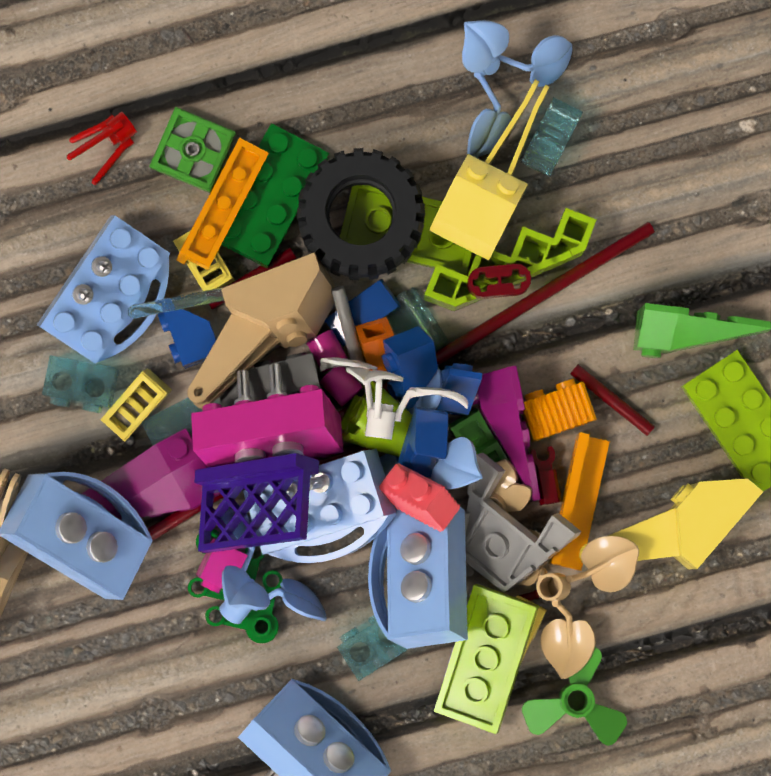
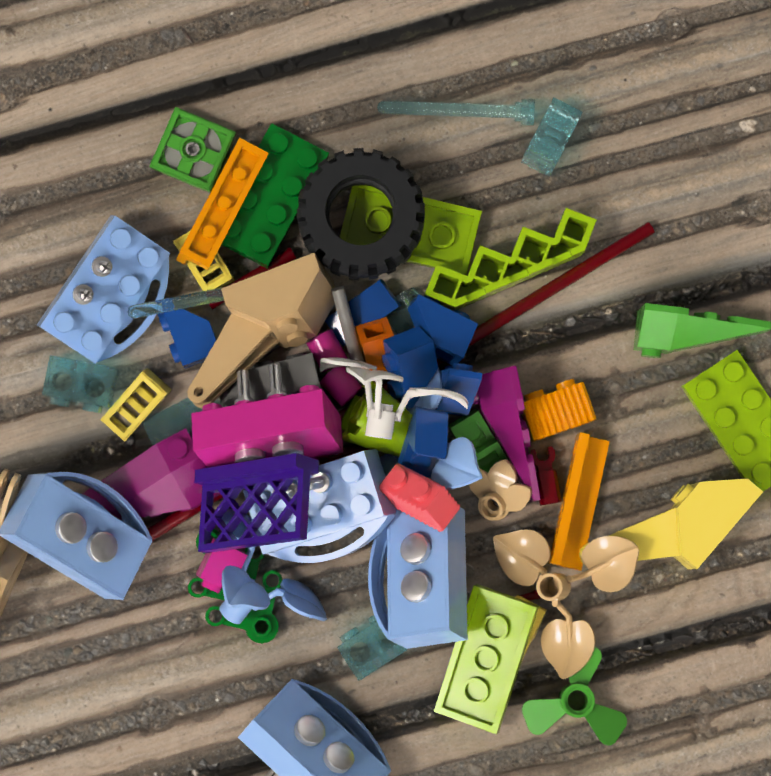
red plant [67,112,137,185] -> none
light yellow slope [429,79,550,260] -> none
light blue plant [462,20,572,158] -> none
light grey wing [465,453,581,593] -> none
dark red beam [467,264,531,299] -> none
dark red bar [570,364,655,436] -> none
none -> clear light blue piece [377,99,535,126]
none -> blue slope [408,294,478,366]

